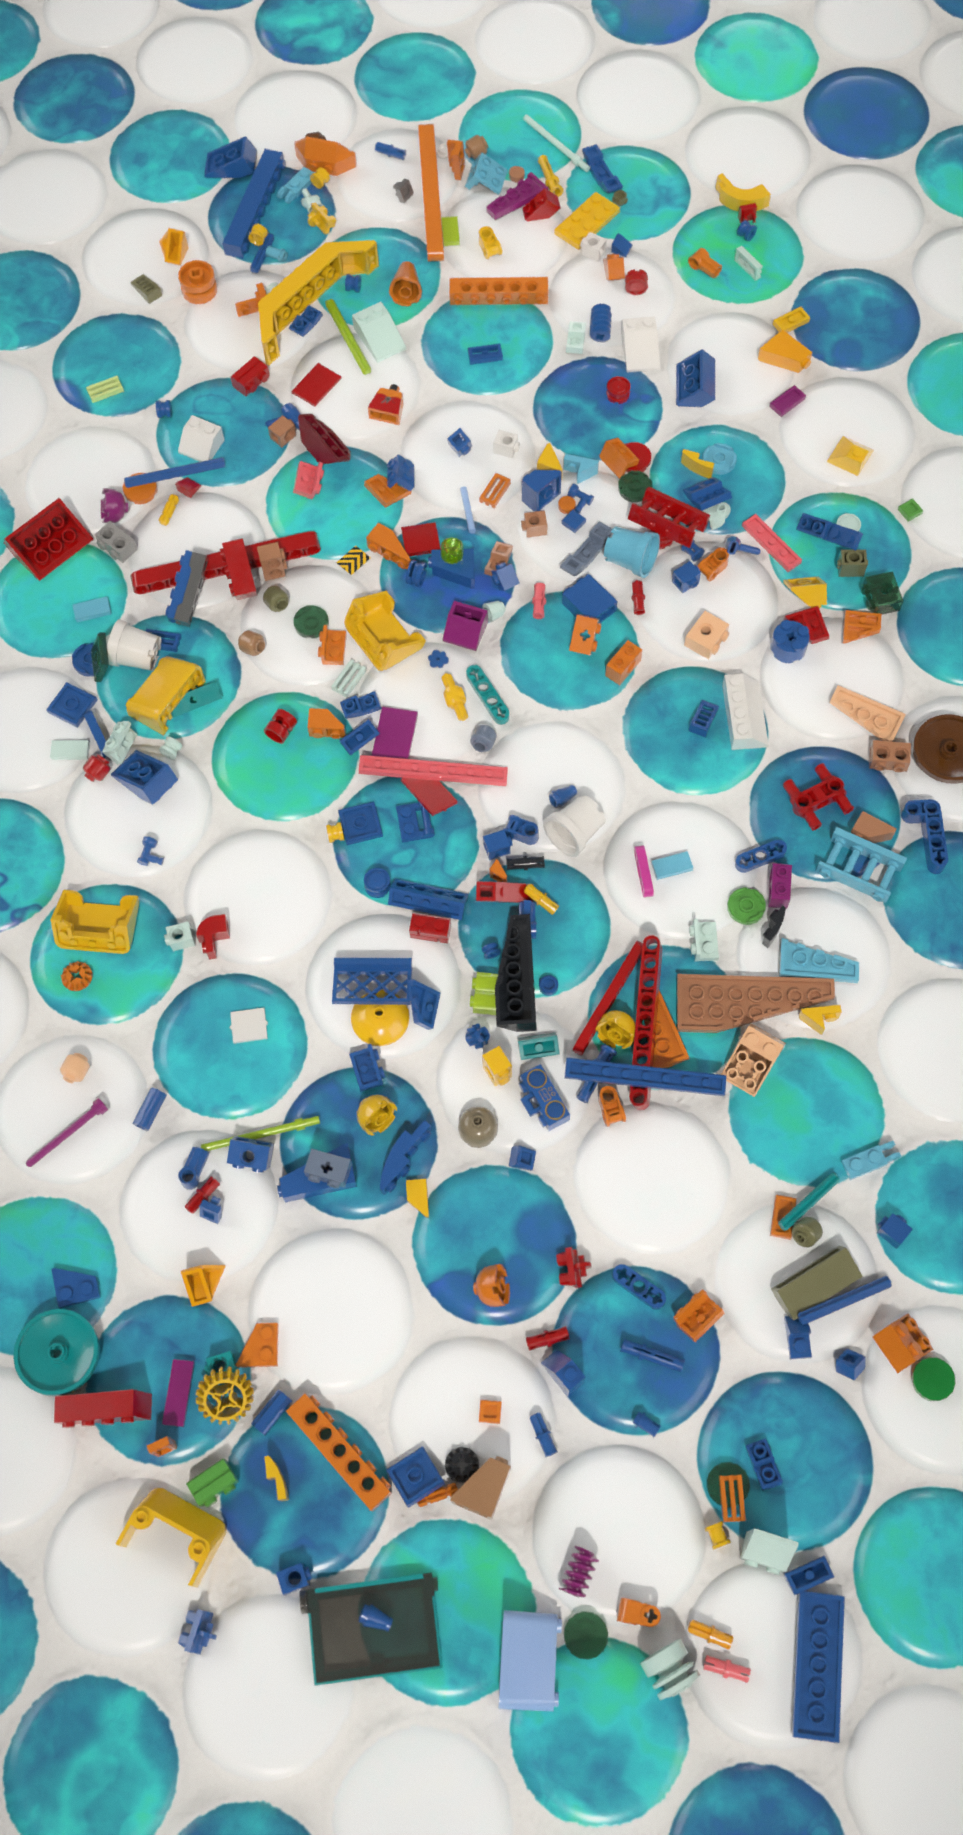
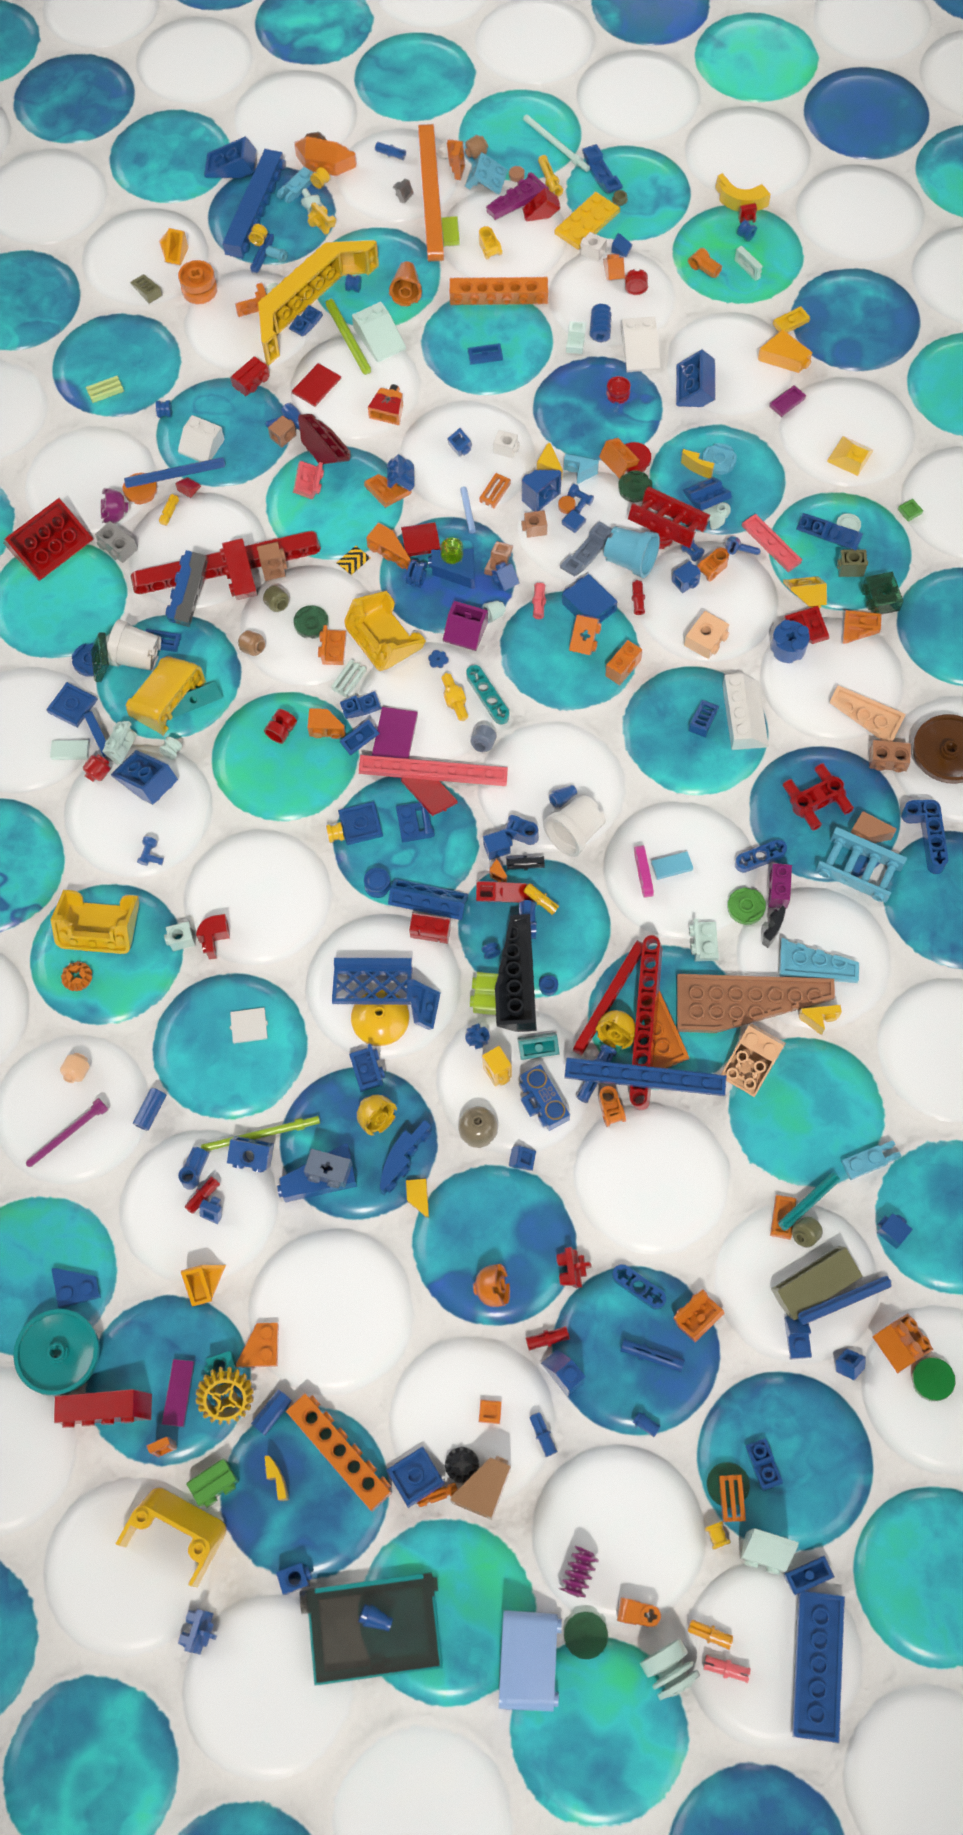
medium azure tile [73,597,111,622] -> none

